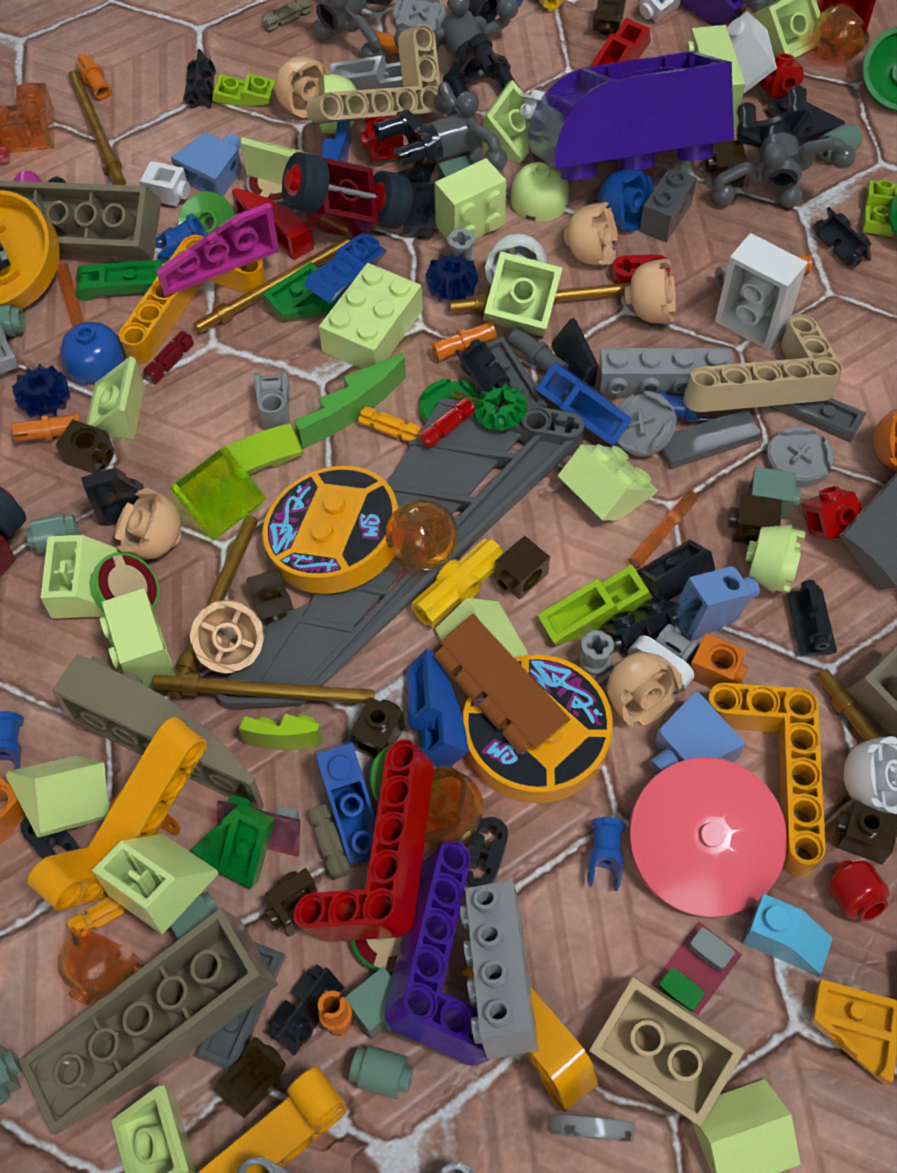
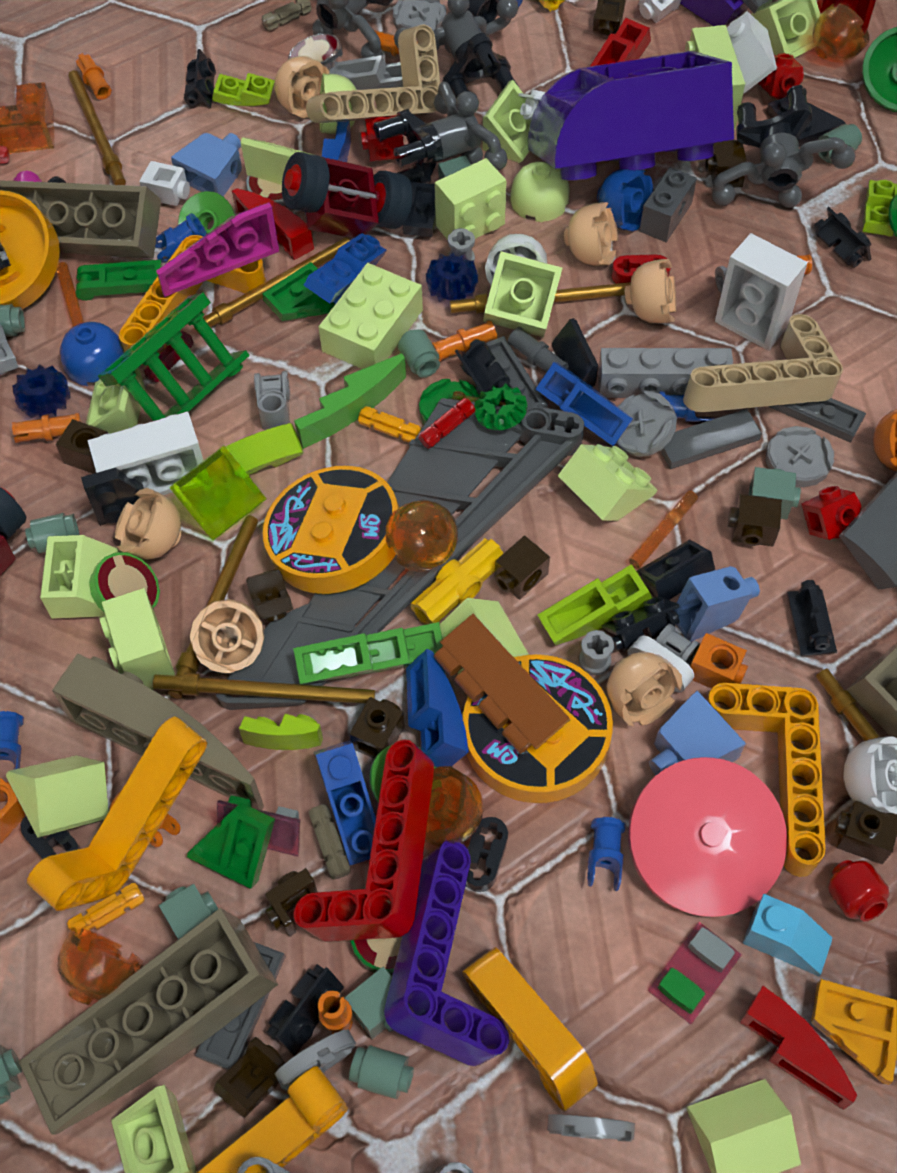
yellowish green slope [92,834,219,935] -> none
light grey brick [460,880,539,1059] -> none
tan slope [589,976,745,1127] -> none
yellowish green cone [745,525,805,593] -> none
none -> white brick [87,412,210,495]
none -> green fence [98,292,250,421]
none -> light grey tile [275,1029,356,1090]
none -> tile [288,33,343,70]
none -> bright green slope [293,622,443,685]
none -> sand green brick [398,330,440,377]
none -> red slope [740,986,858,1110]

